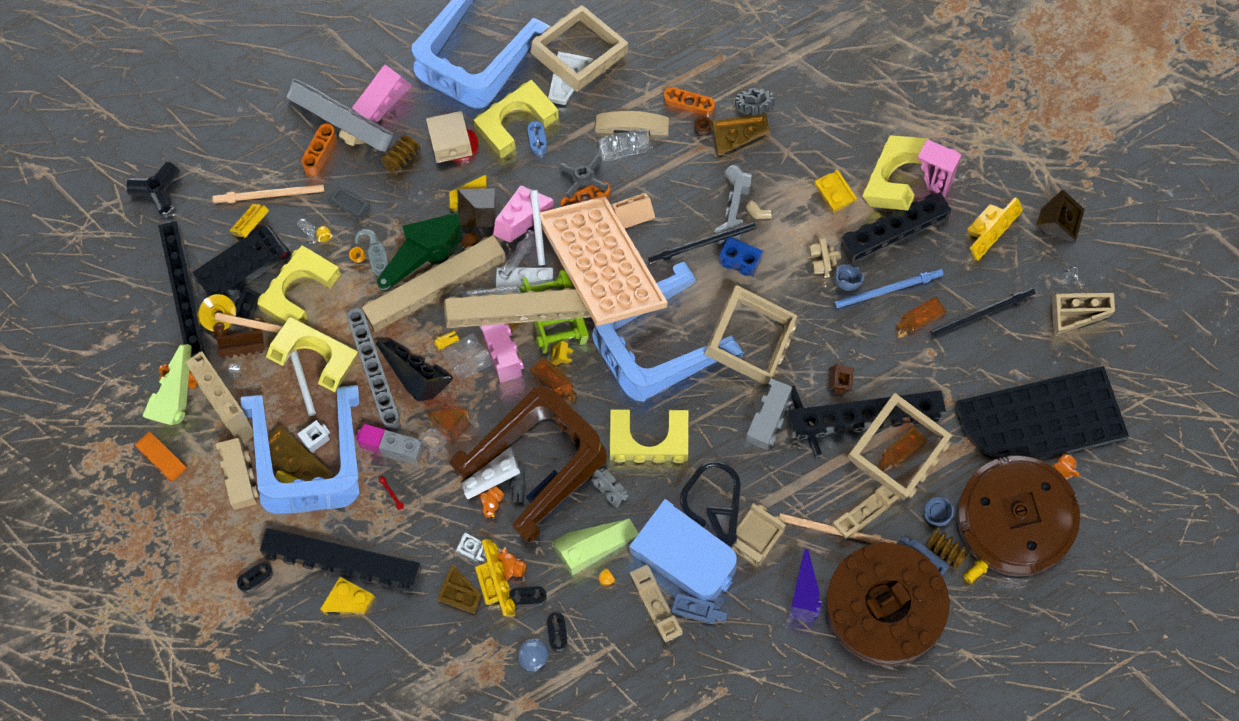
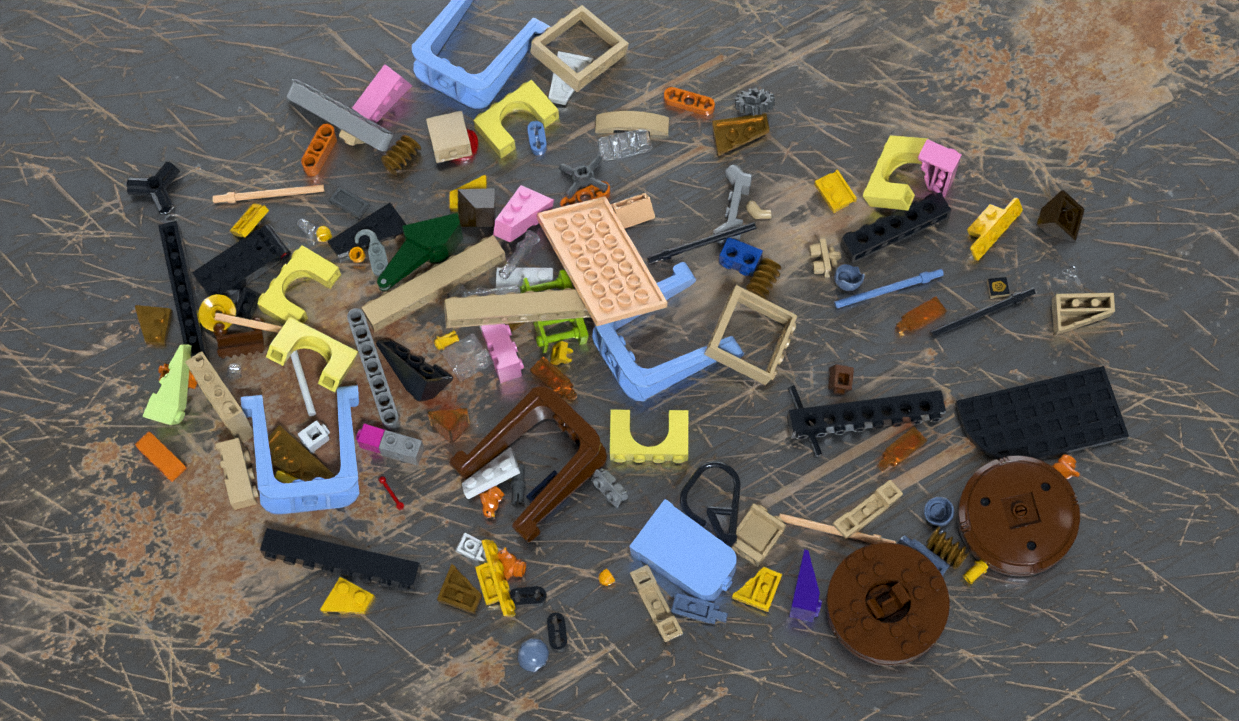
black beam [237,562,273,593] -> none
clear panel [418,427,447,461] -> none
reddish brown tile [461,232,479,249] -> none
white bar [530,190,545,265] -> none
yellowish green wedge [552,519,639,576] -> none
reddish brown tile [694,116,712,135] -> none
light grey wedge [746,378,792,450] -> none
tan window [846,393,952,500] -> none
none -> pearl gold wing [135,305,173,346]
none -> black wing [328,203,407,258]
none -> yellow wing [732,567,782,612]
none -> pearl gold piece [746,258,782,299]
none -> tile [987,277,1010,299]

